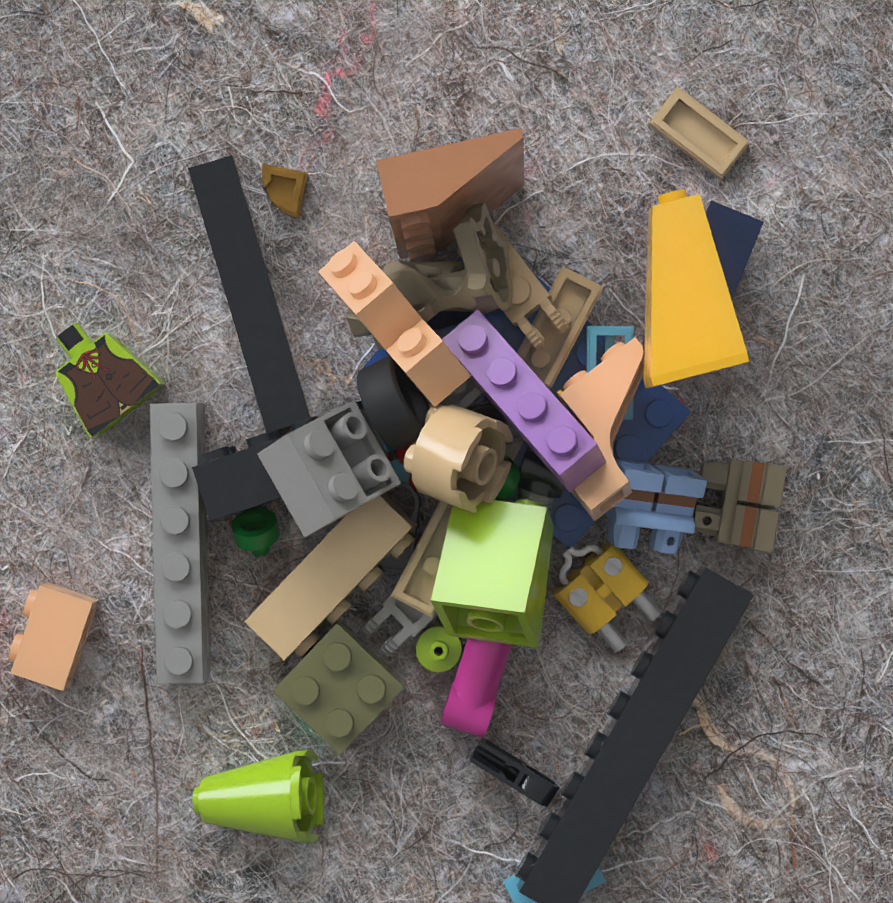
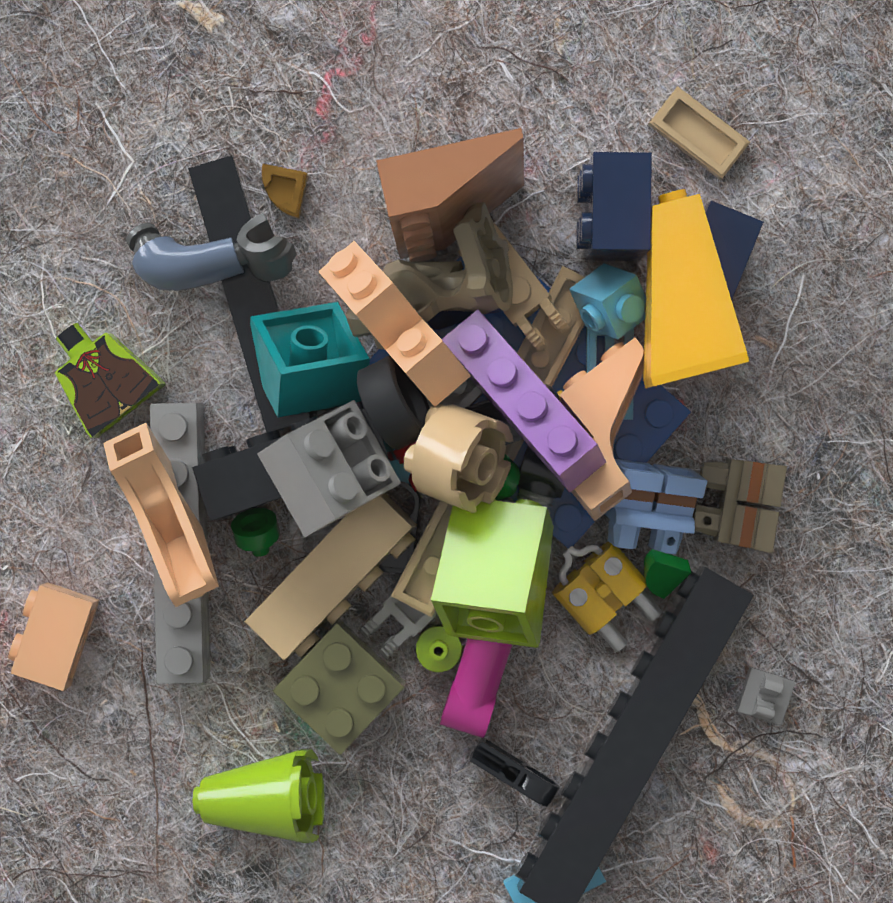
none -> light nougat arch [103,423,219,607]
none -> piece [126,213,297,291]
none -> teal slope [250,302,370,417]
none -> medium azure brick [569,263,646,340]
none -> dark blue brick [576,152,652,261]
none -> green tile [644,549,691,599]
none -> light grey tile [736,666,796,726]

